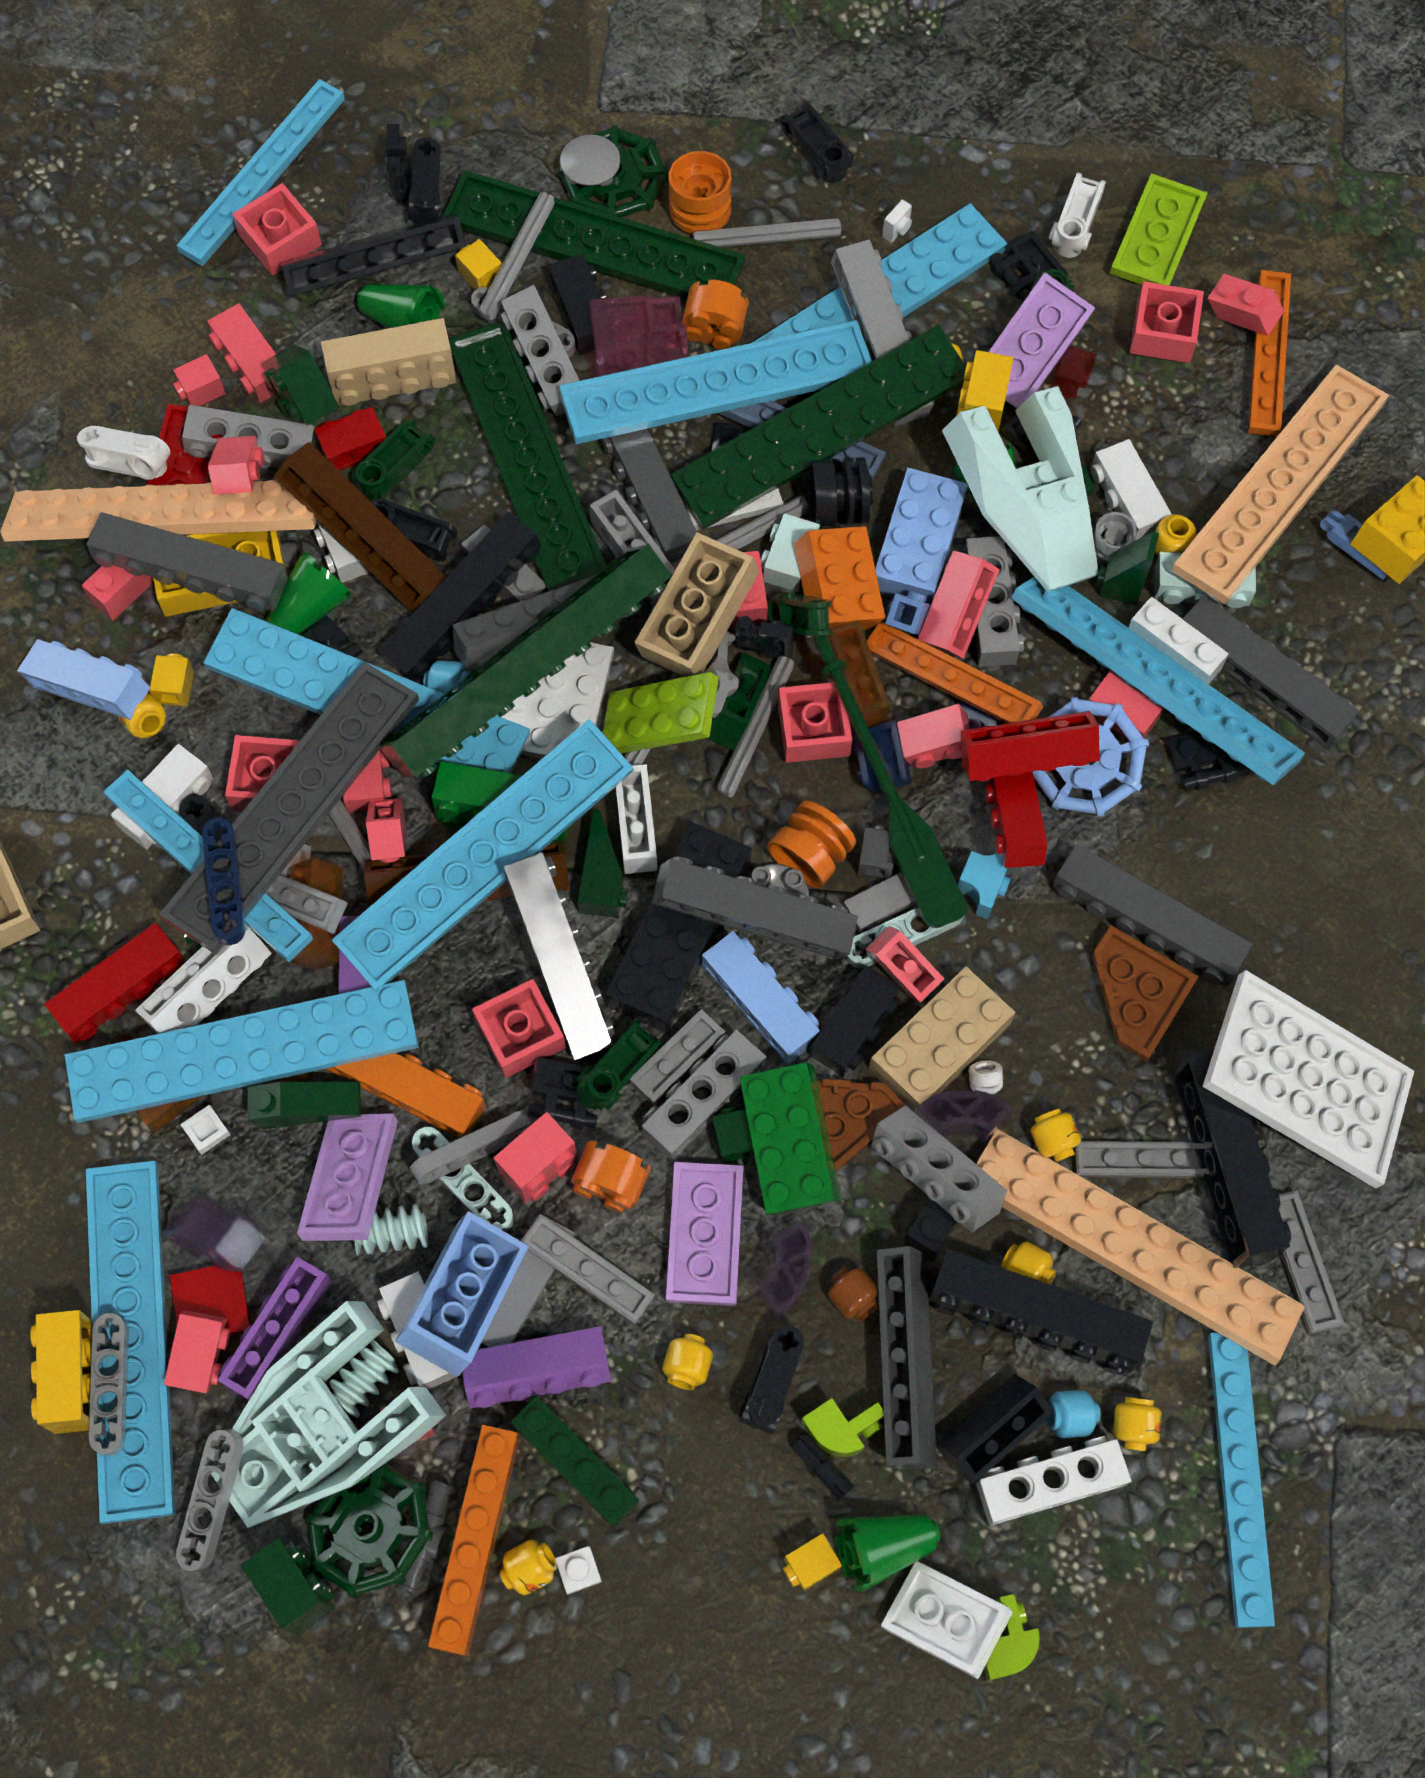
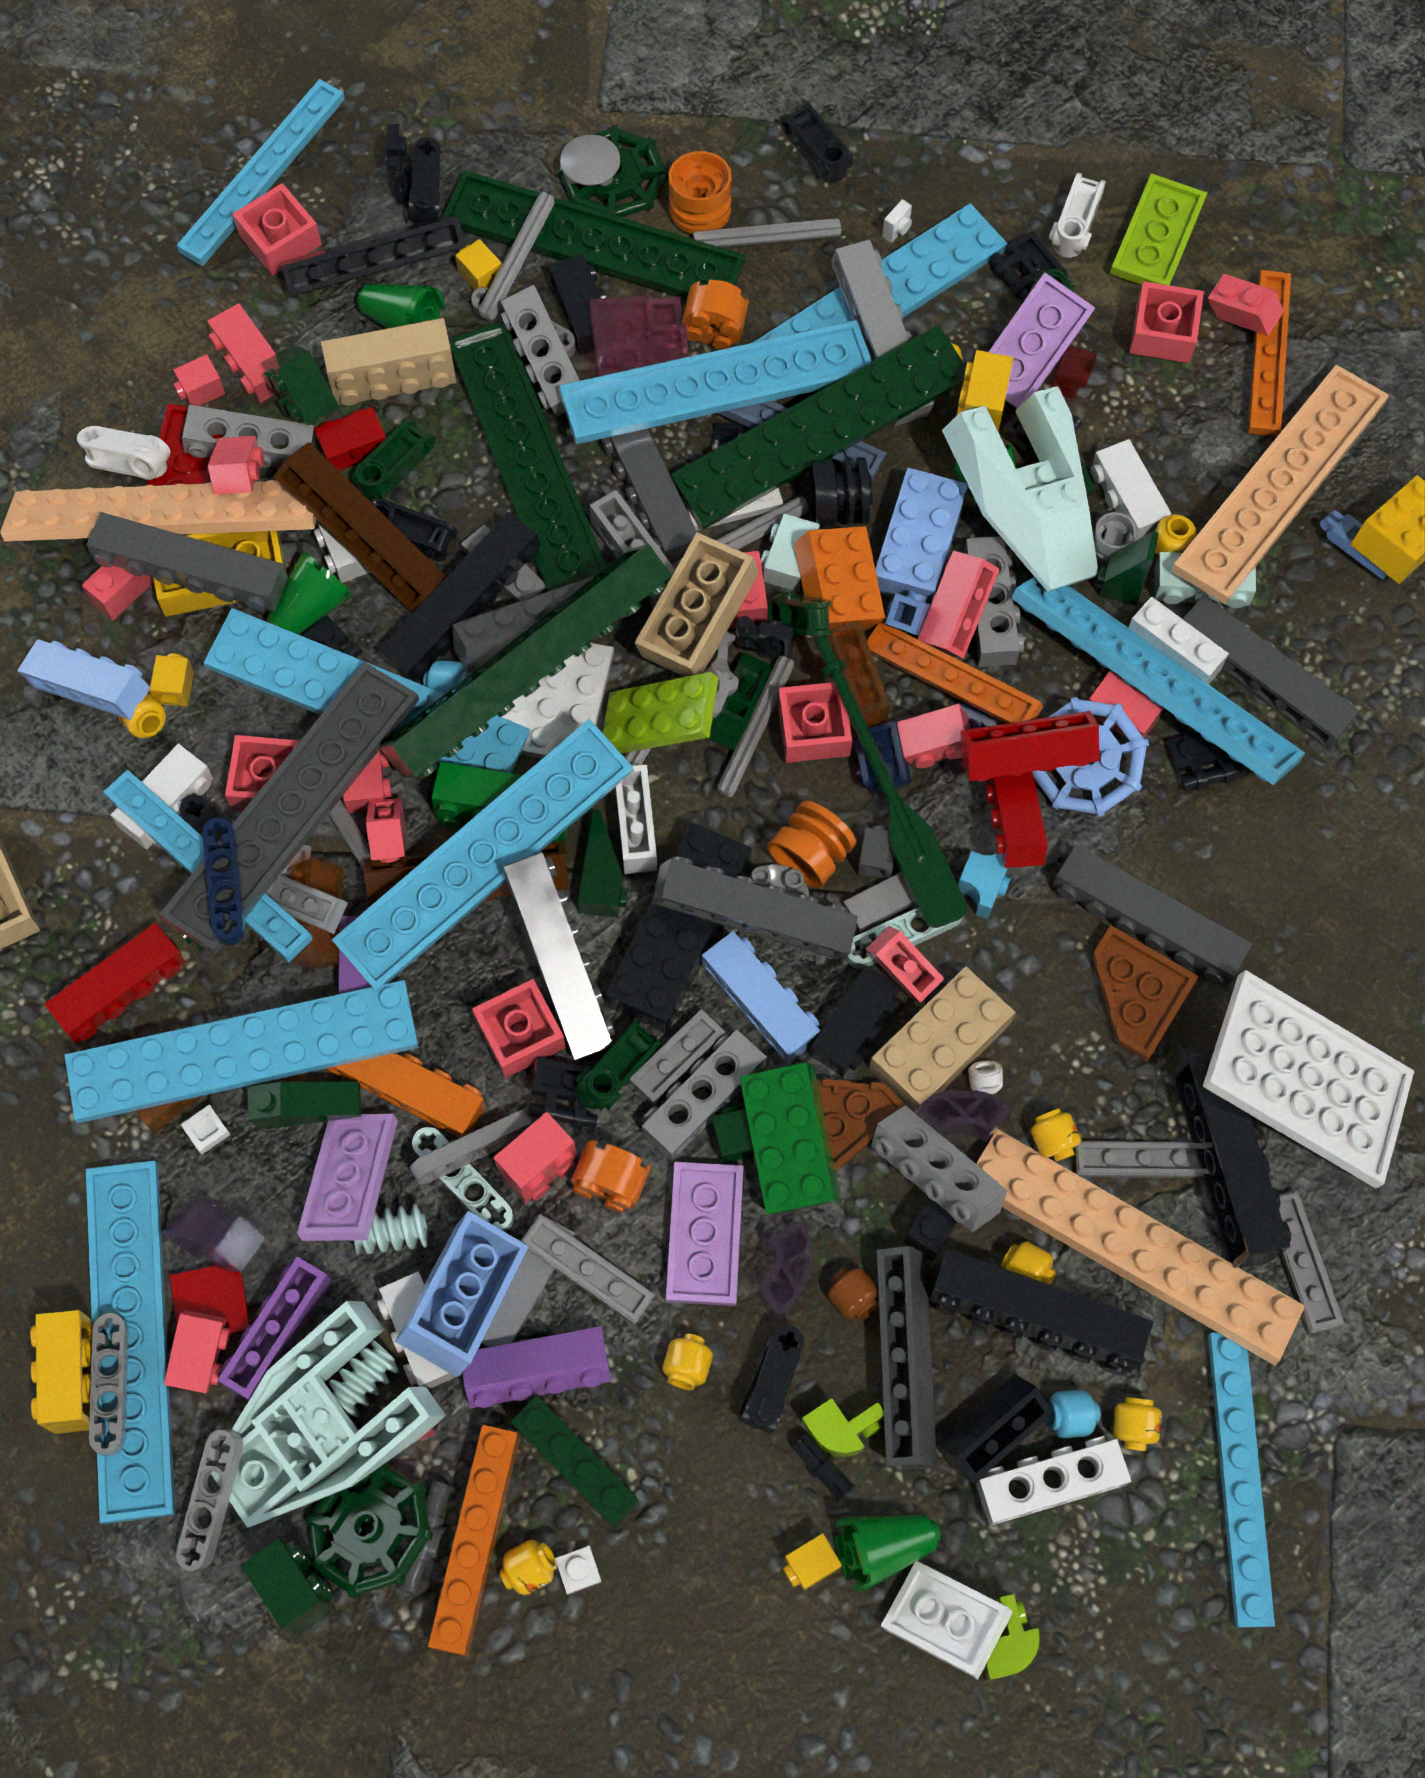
white brick [135,924,272,1034] -> none

